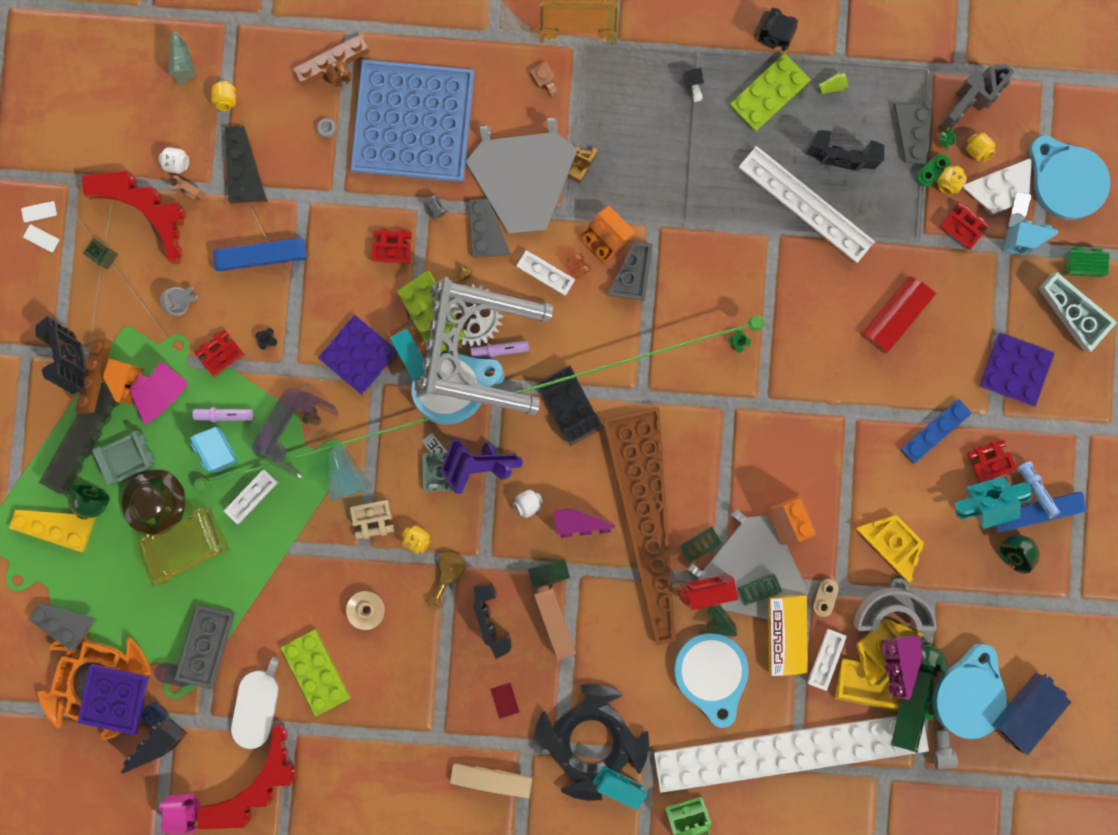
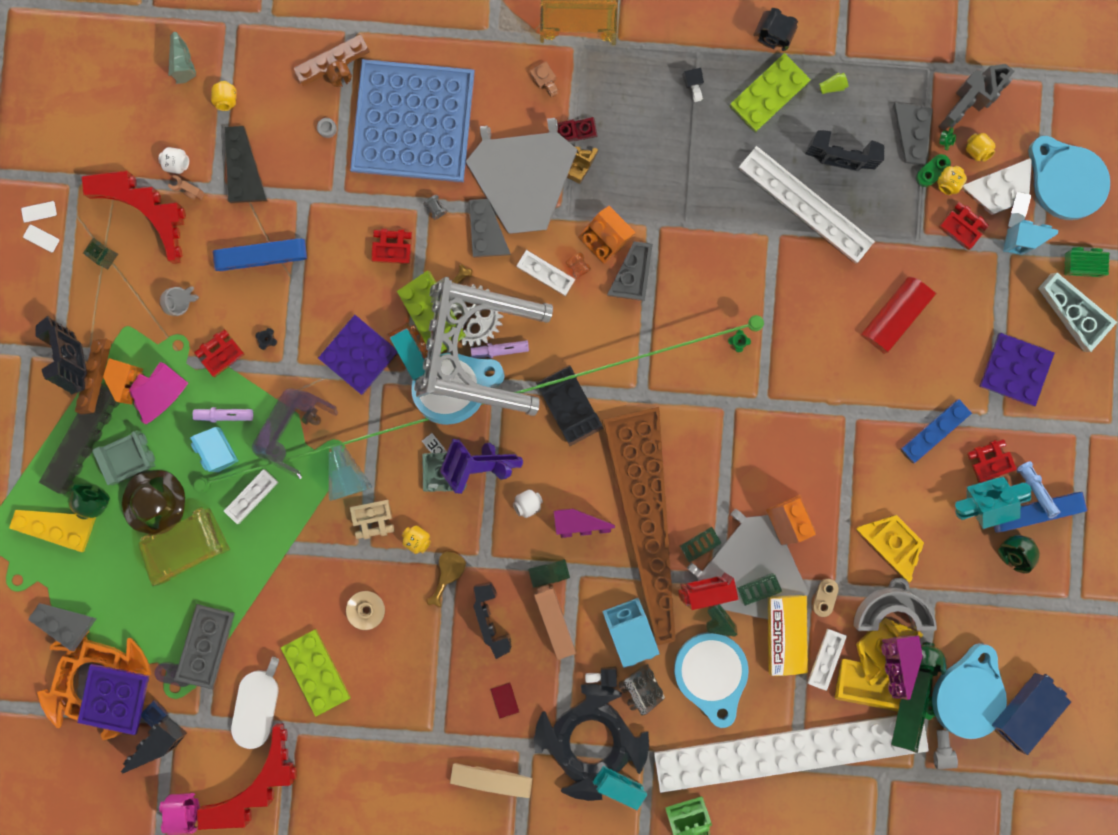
none -> dark red slope [557,117,598,142]
none -> black piece [585,666,617,687]
none -> medium azure slope [602,598,660,668]
none -> clear smoke plate [619,664,665,716]

